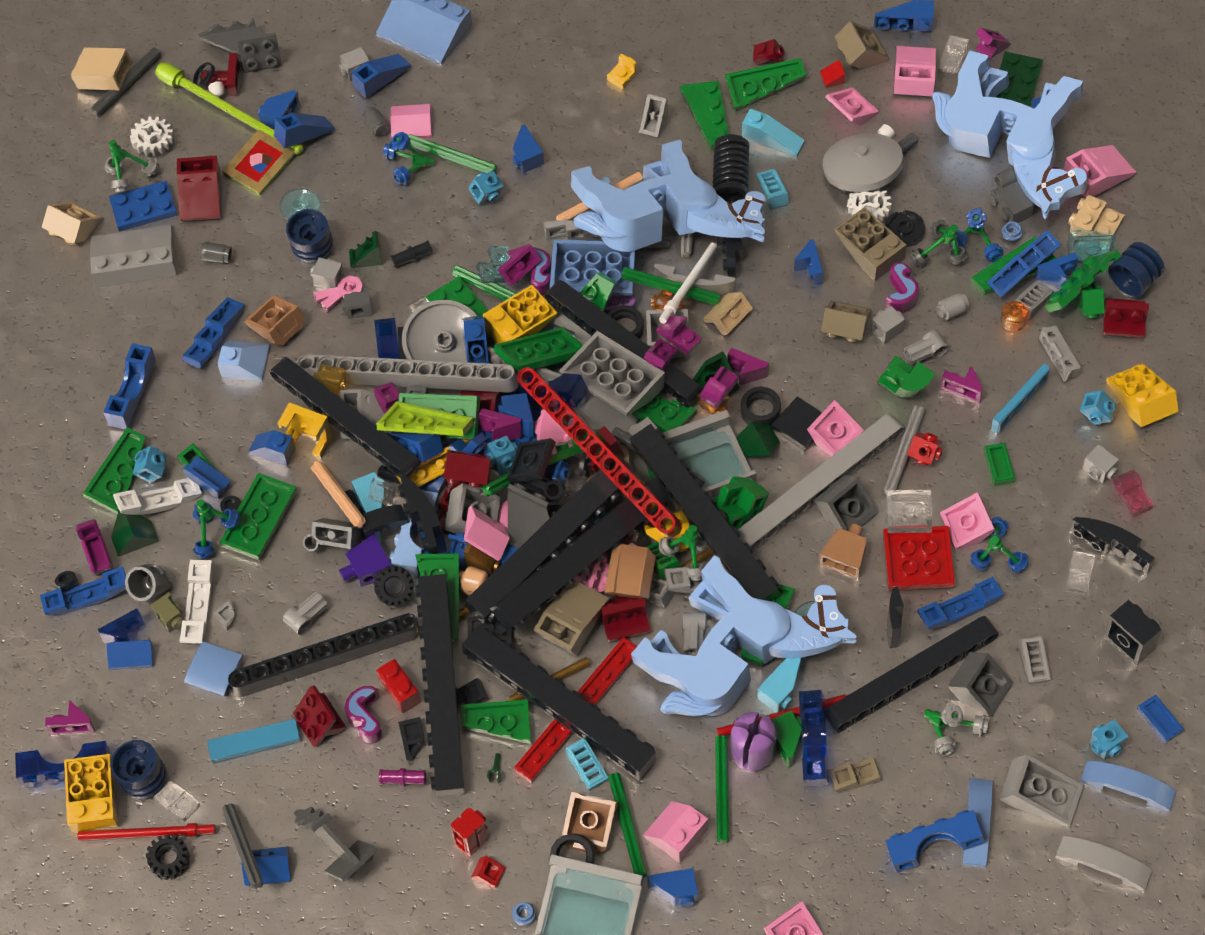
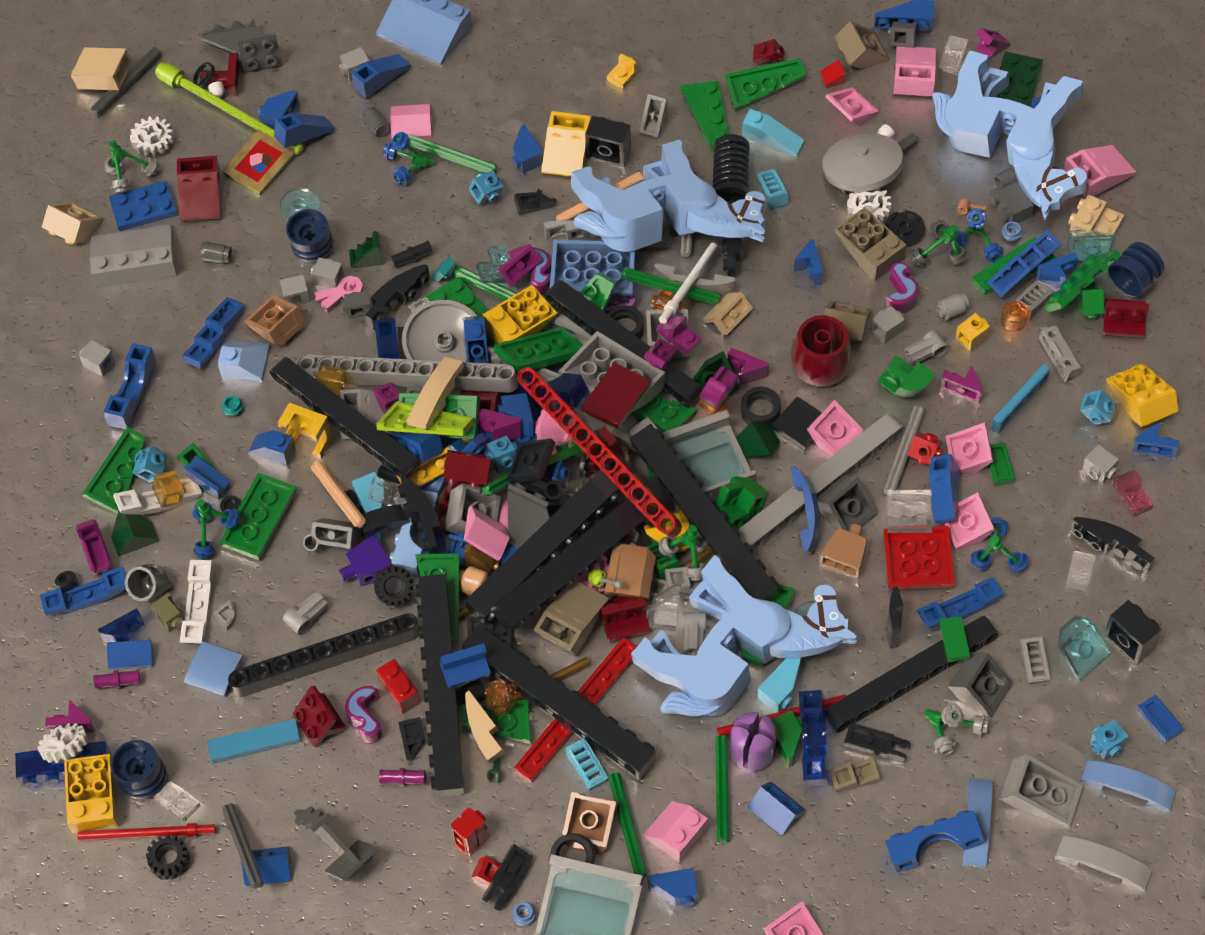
none -> white gear [37,723,88,763]
none -> light grey brick [79,340,115,376]
none -> magenta pin [93,670,140,689]
none -> clear yellow brick [152,471,184,508]
none -> teal plate [222,395,243,416]
none -> light grey panel [279,274,310,304]
none -> black slope [365,264,430,330]
none -> tan slope [407,357,464,429]
none -> teal plate [431,256,456,282]
none -> blue panel [440,643,491,688]
none -> tan slope [465,691,505,764]
none -> black hinge [482,844,533,911]
none -> clear orange head [485,680,515,715]
none -> black slope [514,188,557,214]
none -> slope [541,111,591,177]
none -> dark red tile [581,363,651,429]
none -> black brick [585,116,631,167]
none -> lime hinge [588,569,623,589]
none -> clear slope [646,582,682,631]
none -> panel [748,782,805,835]
none -> dark red piece [791,315,852,387]
none -> blue slope [791,466,821,555]
none -> black hinge [844,723,911,762]
none -> dark grey brick [887,22,917,48]
none -> blue slope [929,454,960,523]
none -> green tile [939,616,970,662]
none -> bright pink slope [945,423,993,474]
none -> yellow brick [956,313,990,351]
none -> nougat hand [957,198,986,214]
none -> clear light blue slope [1058,615,1111,681]
none -> blue slope [1132,423,1179,458]

